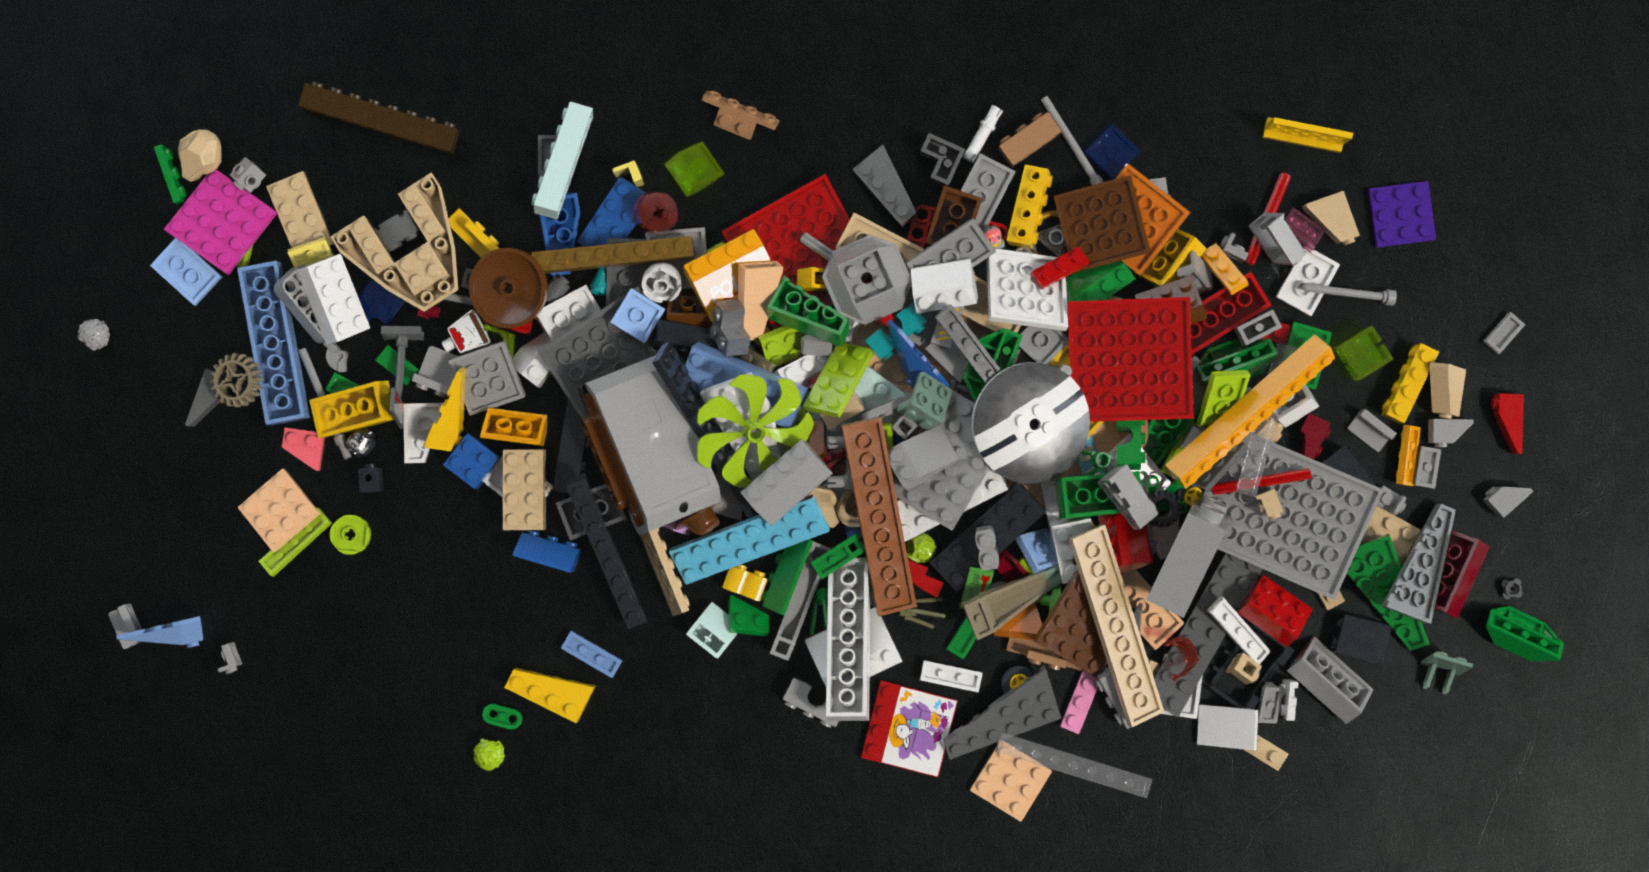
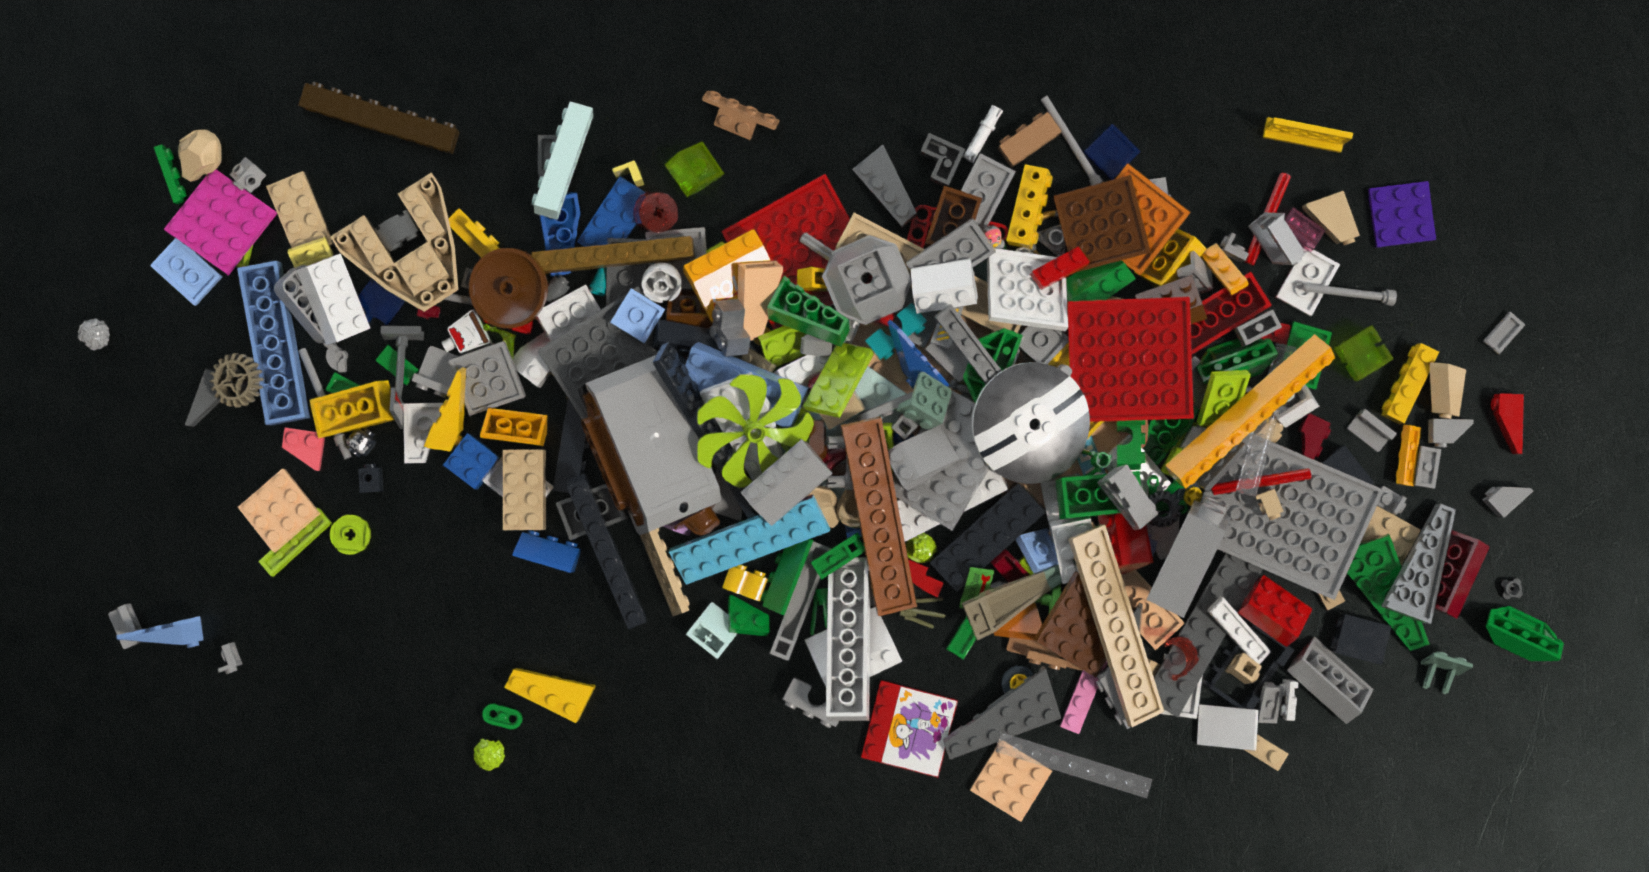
medium blue plate [561,631,623,678] -> none
white plate [920,660,982,692] -> none
light grey brick [975,525,999,571] -> none

